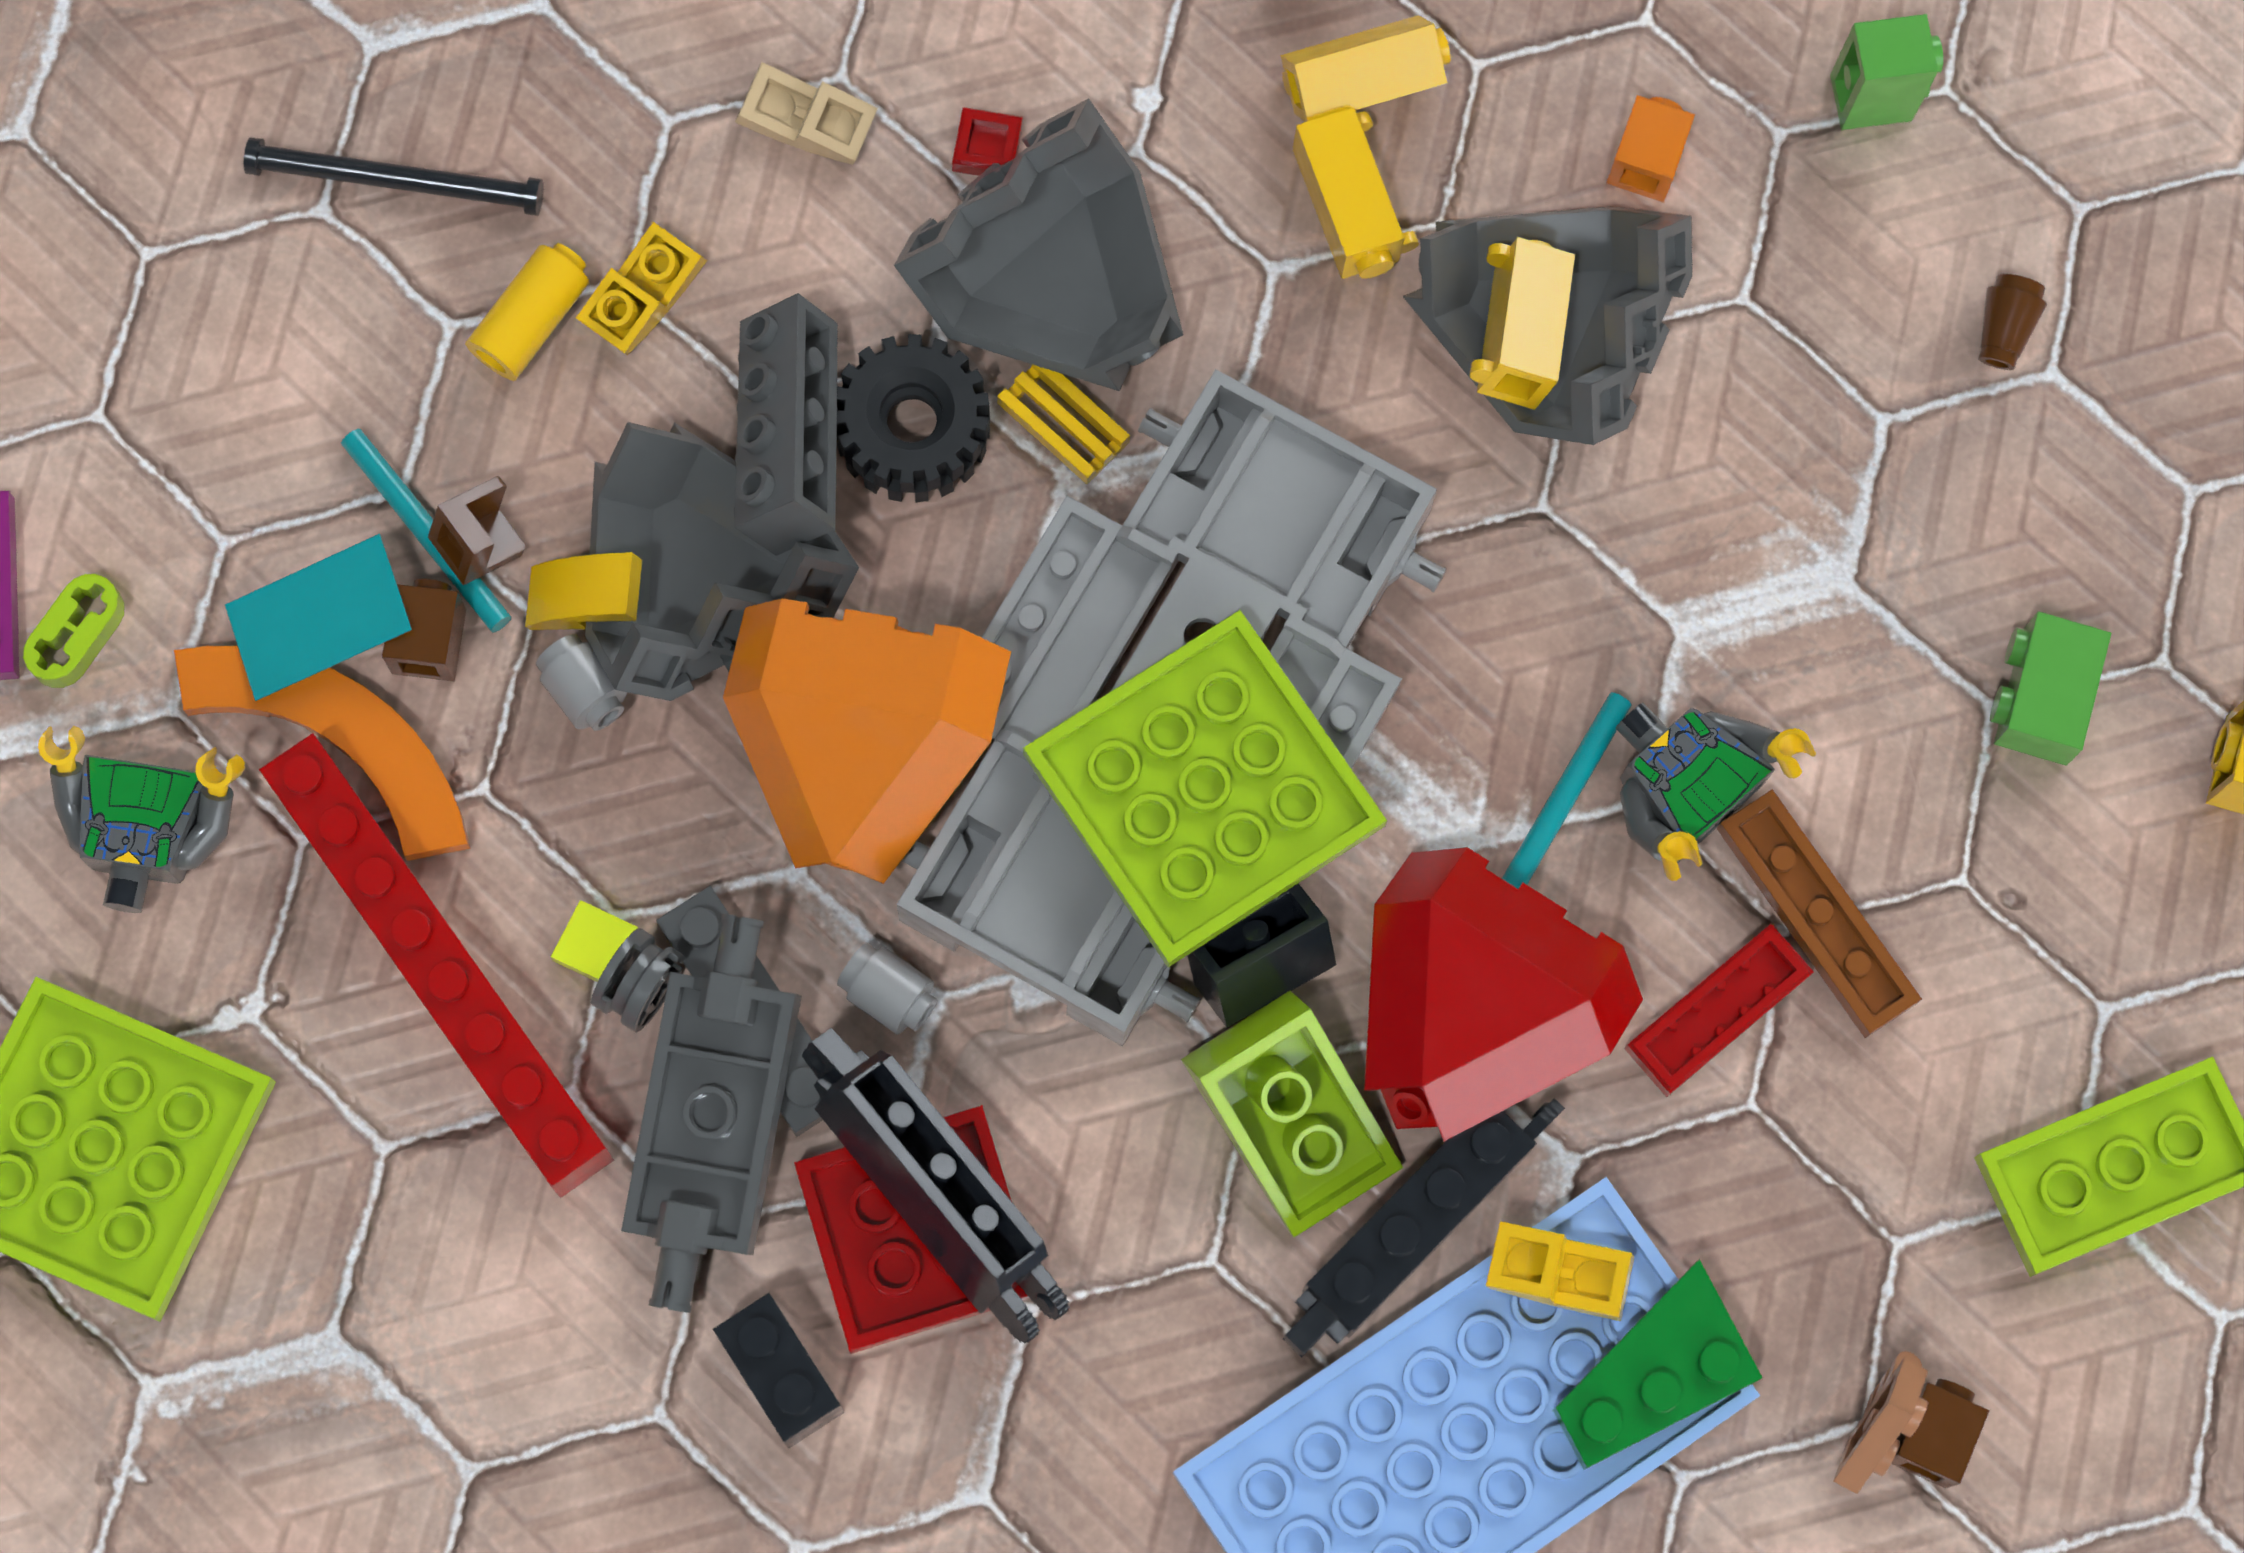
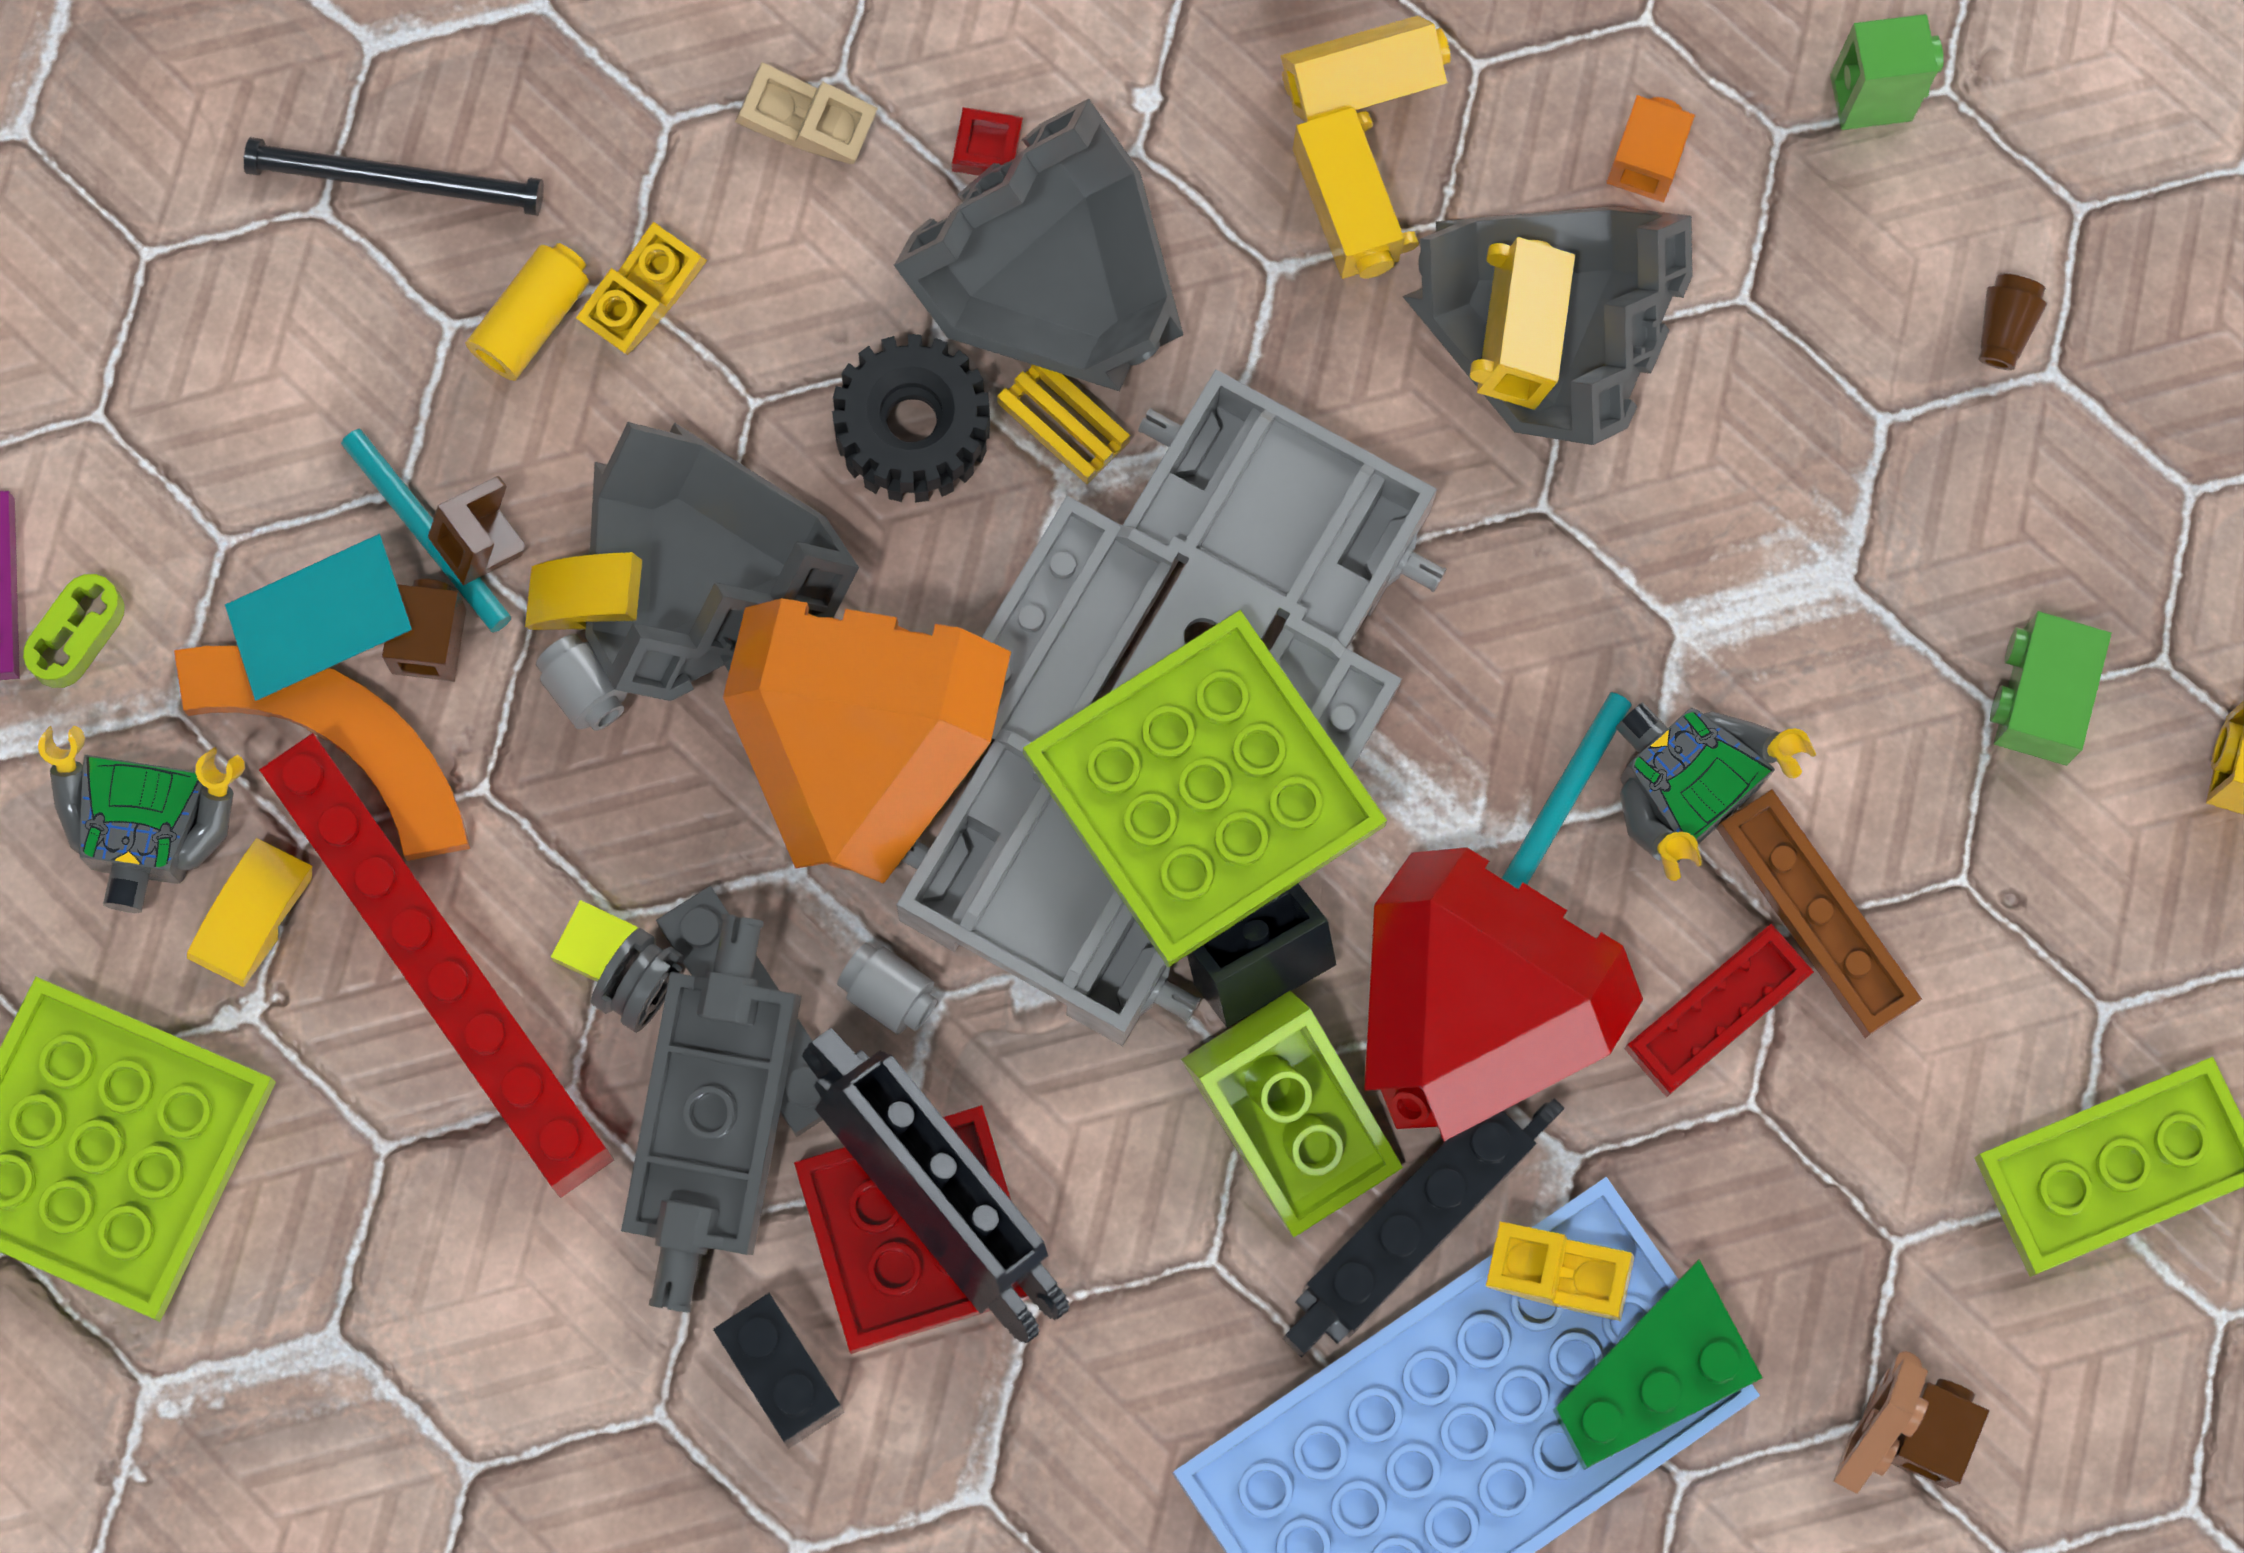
dark grey brick [734,293,838,556] -> none
none -> yellow slope [187,838,313,987]

